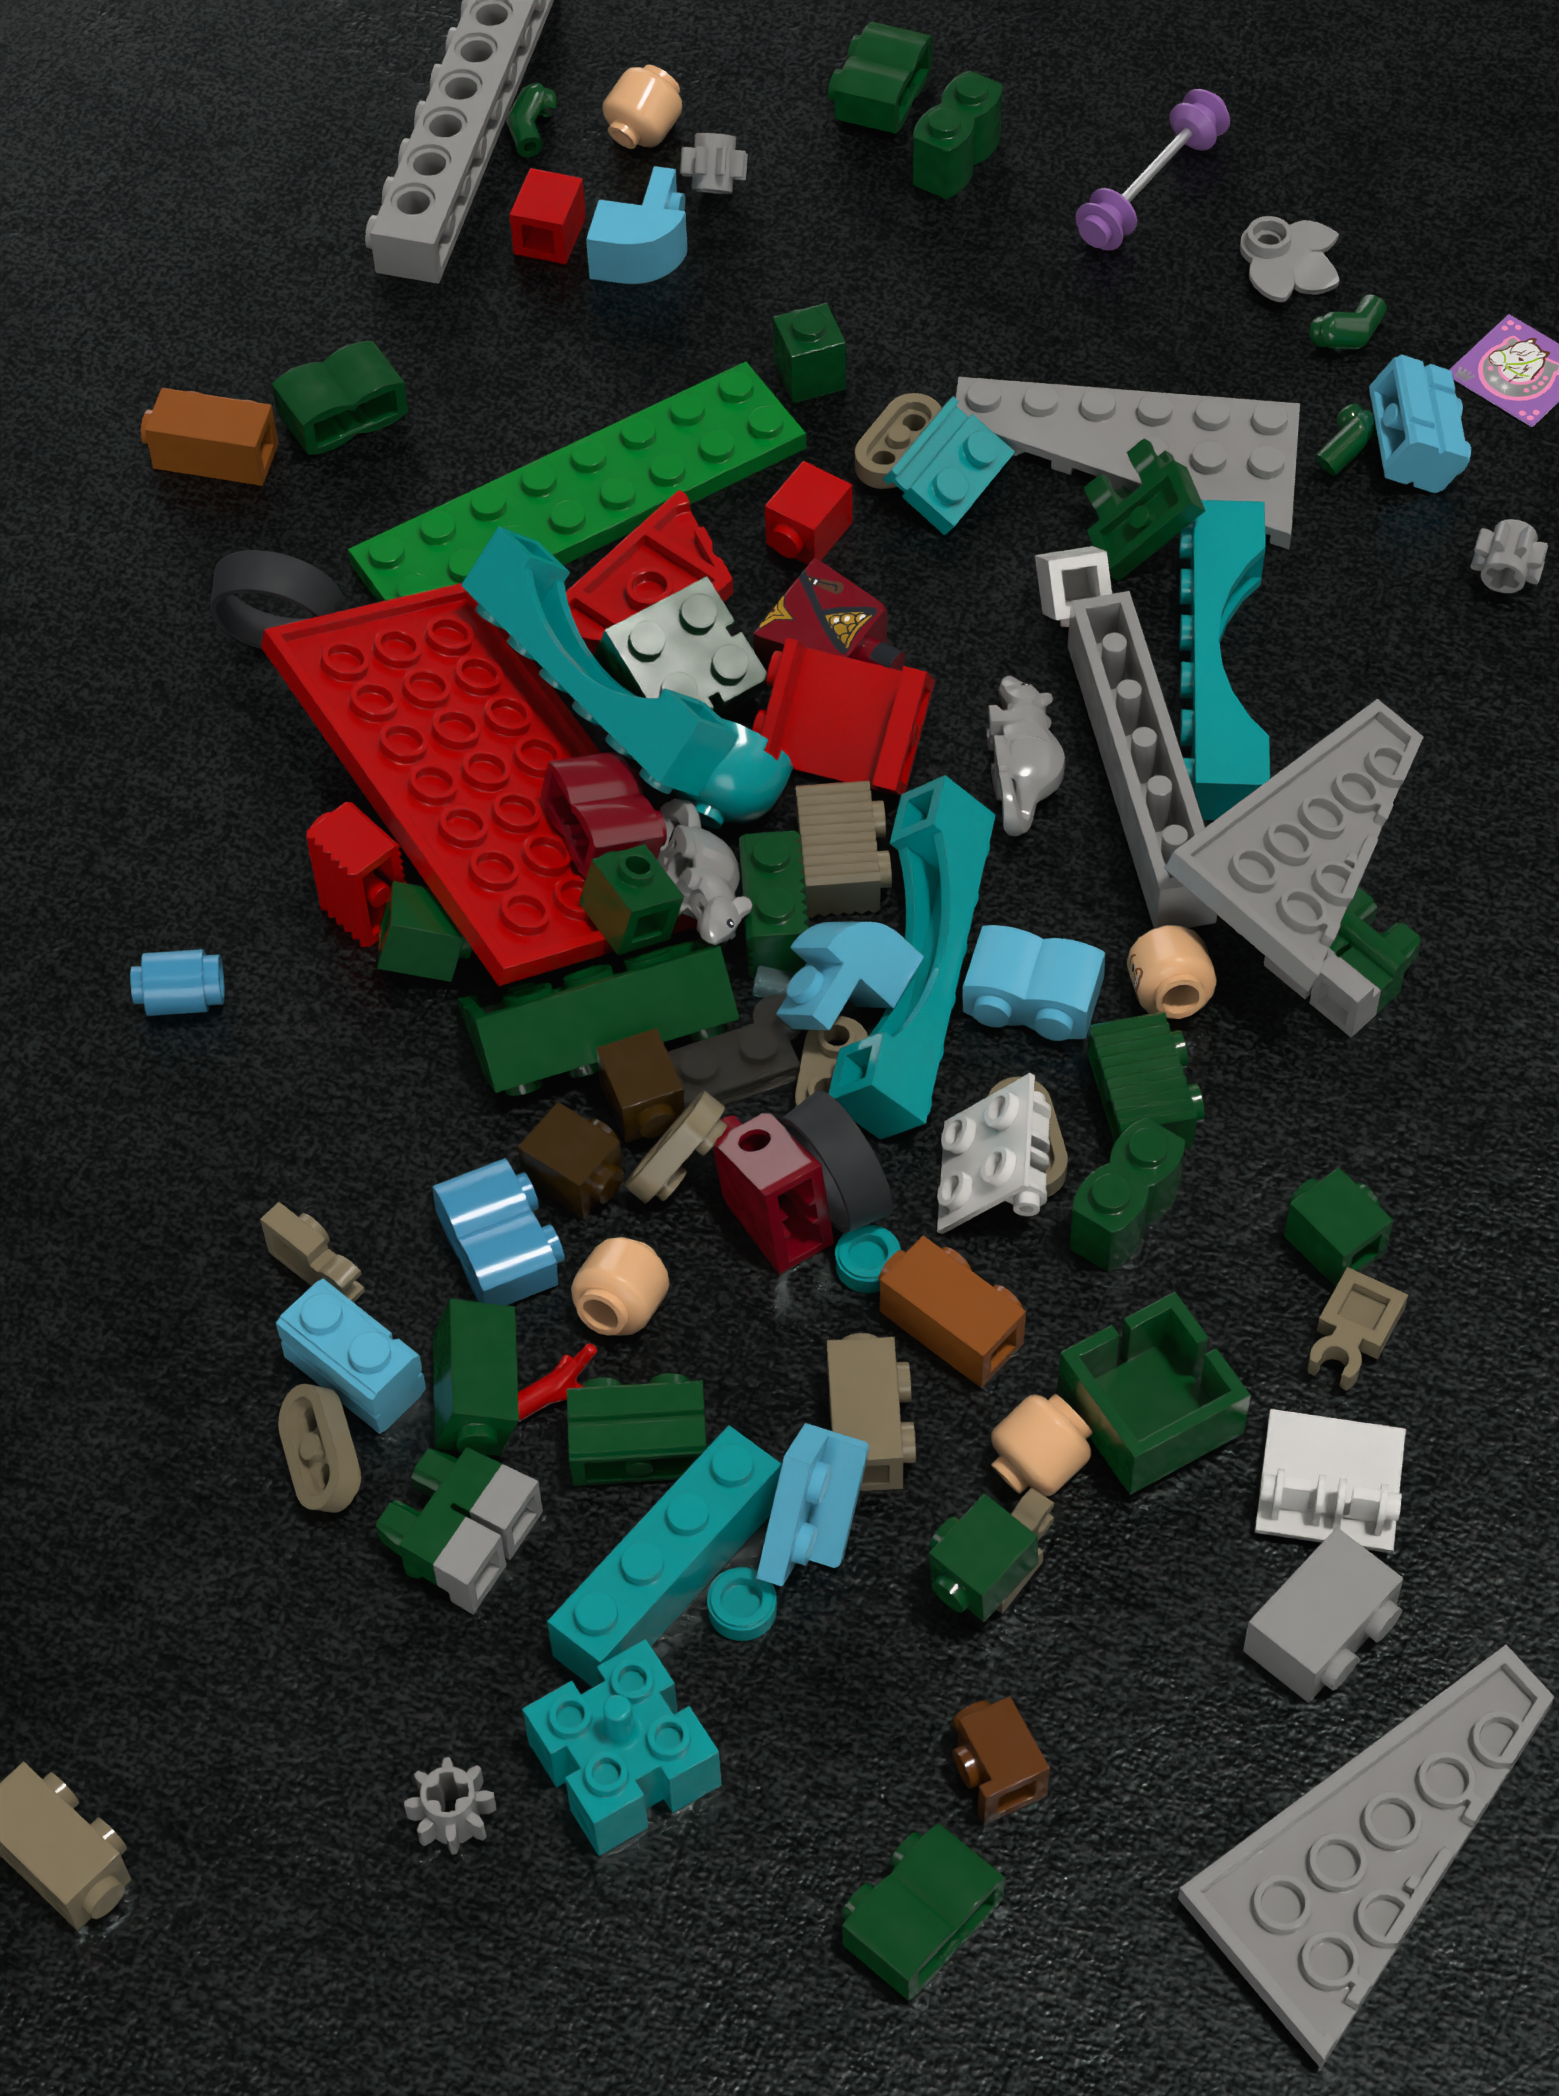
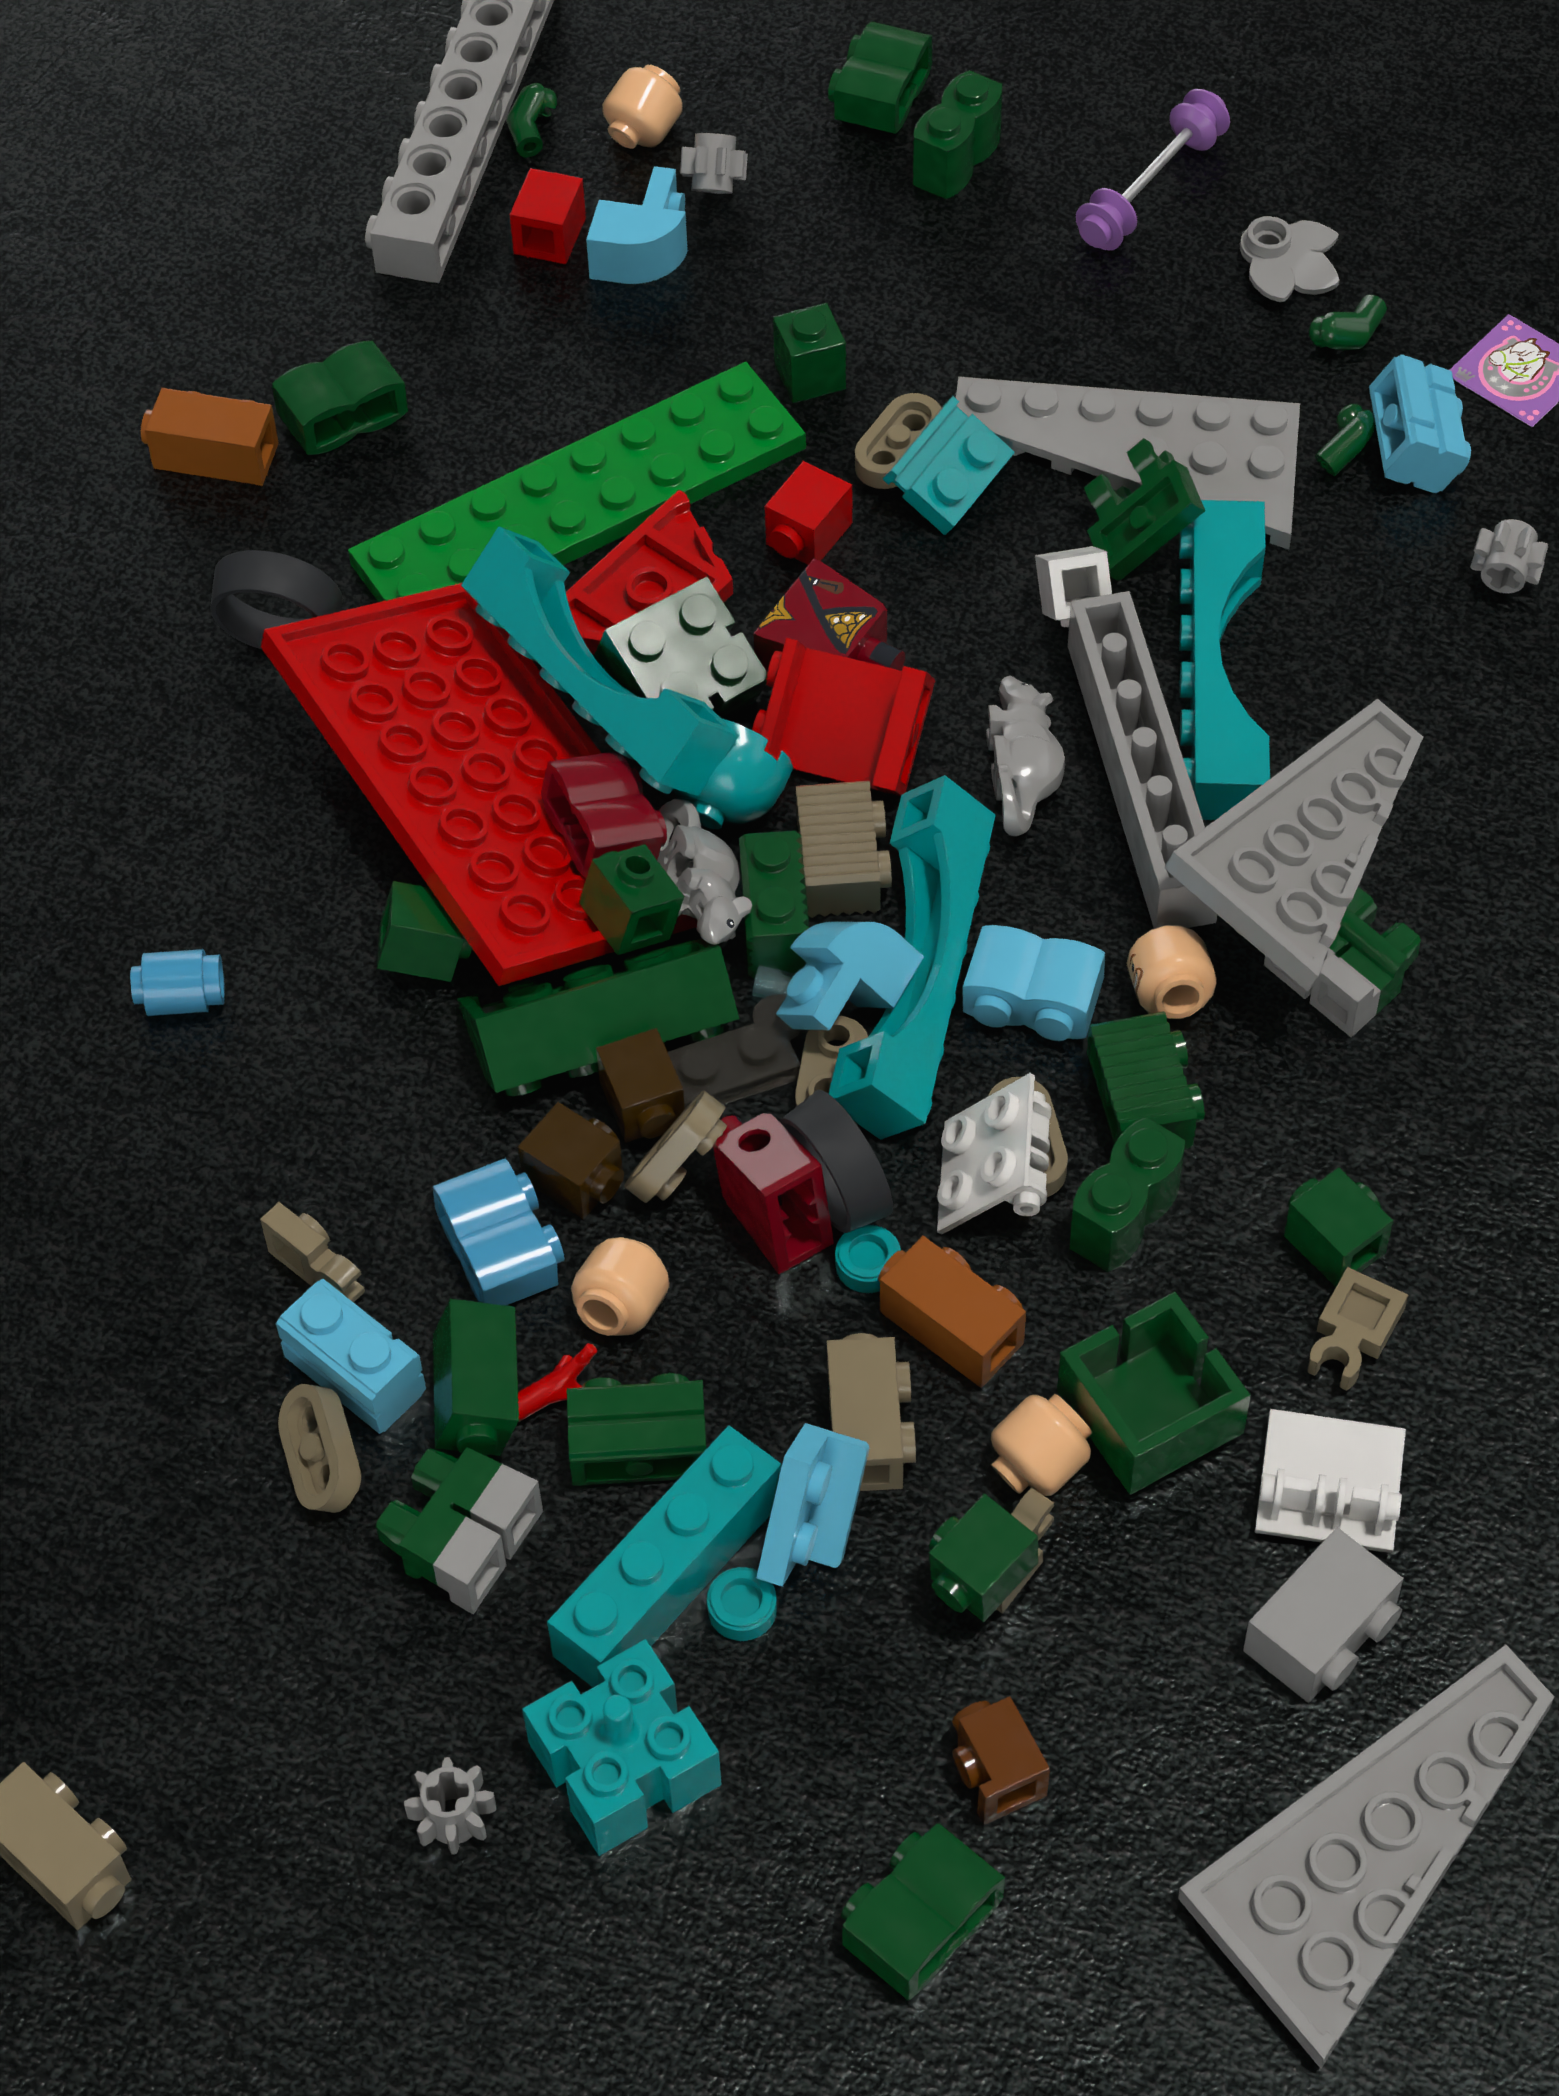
red brick [306,802,406,947] -> none

